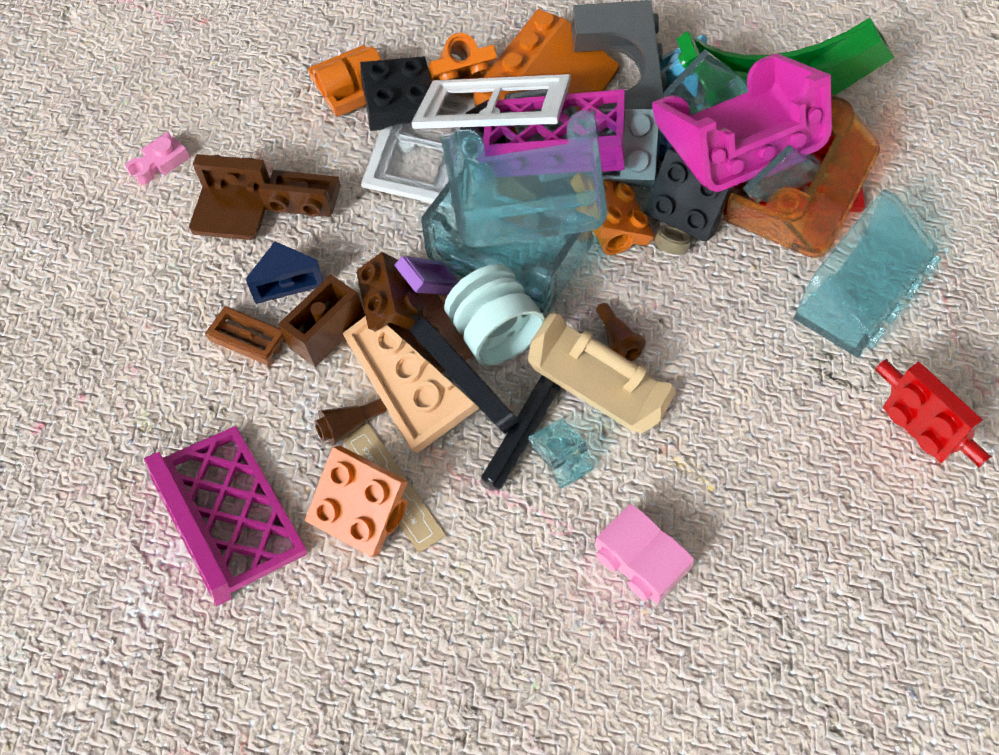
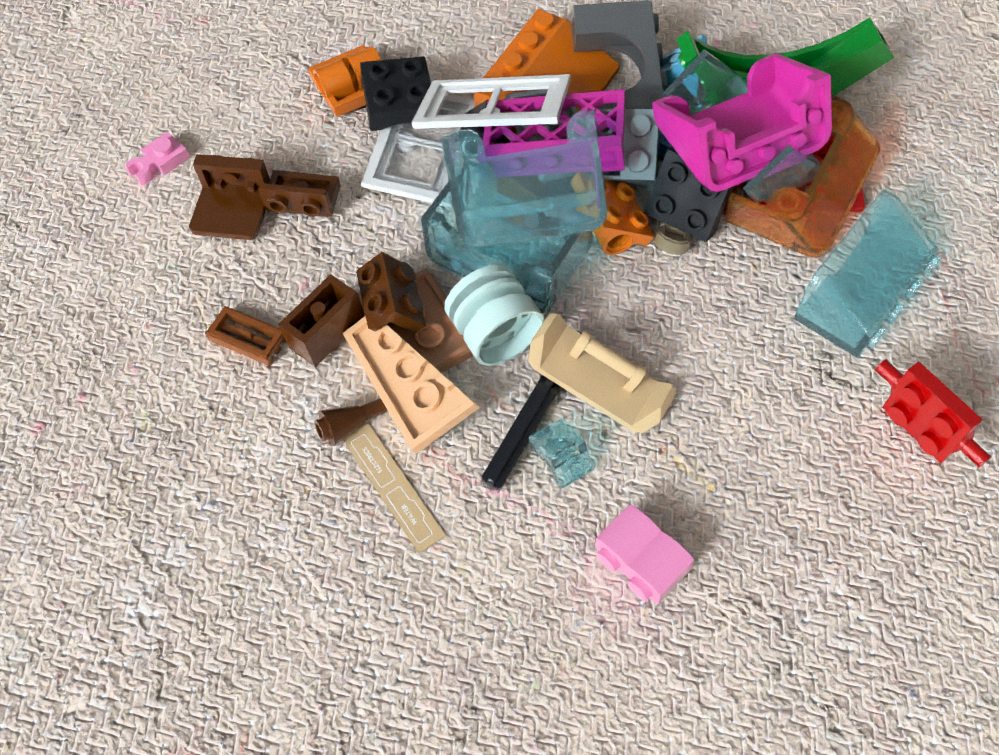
dark pink fence [144,426,307,607] -> none
dark blue slope [246,241,324,304] -> none
plate [305,445,408,557] -> none
medium lavender tile [394,256,459,295] -> none
black beam [408,316,519,434] -> none
orange plate [428,33,497,83] -> none
reddish brown cone [596,303,646,361] -> none

